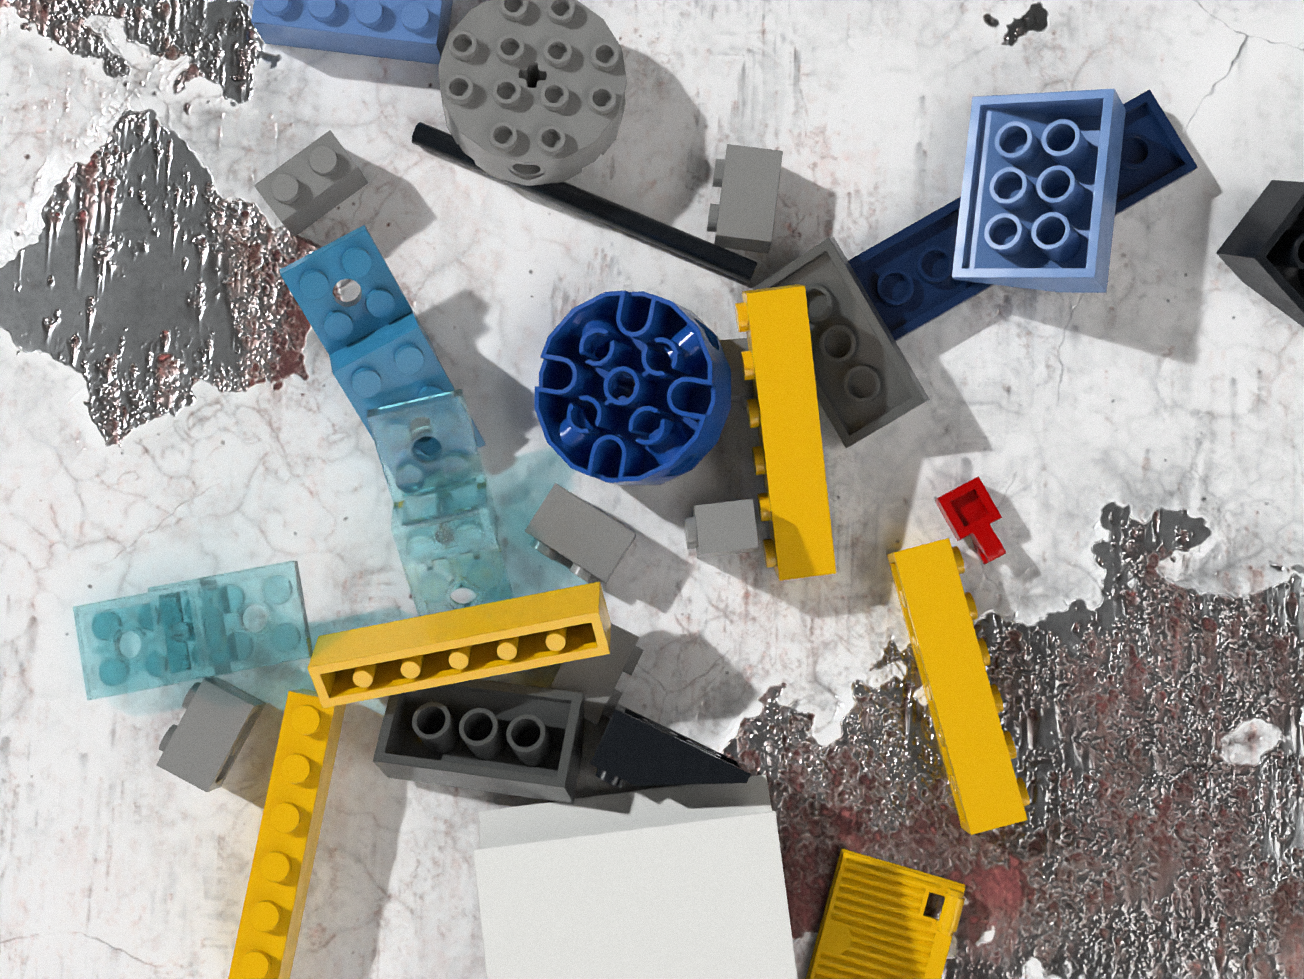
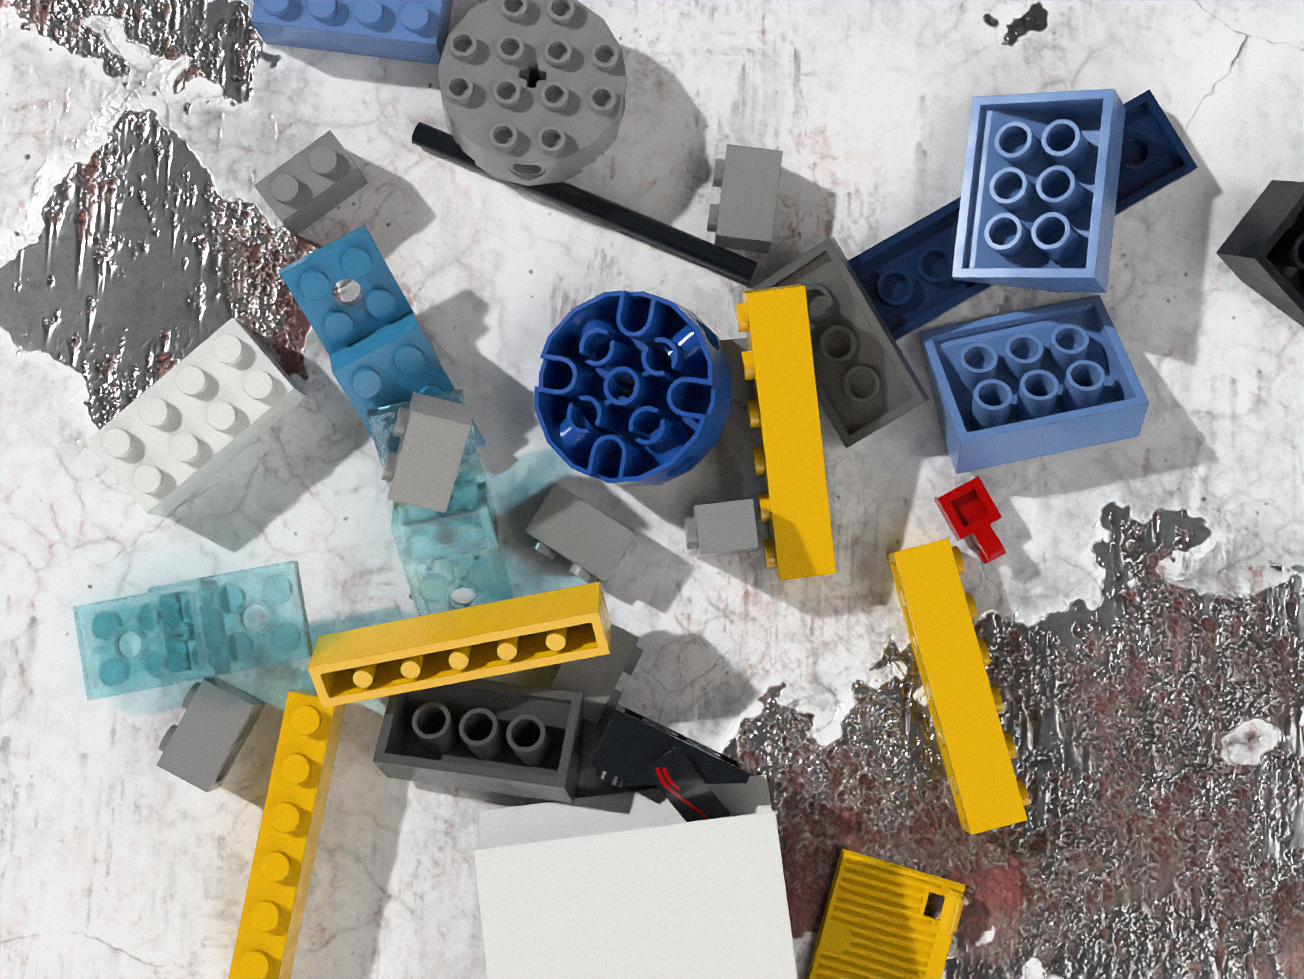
none -> white brick [86,317,307,517]
none -> light grey brick [381,392,471,513]
none -> black sticker [646,747,731,822]
none -> medium blue slope [919,295,1149,474]

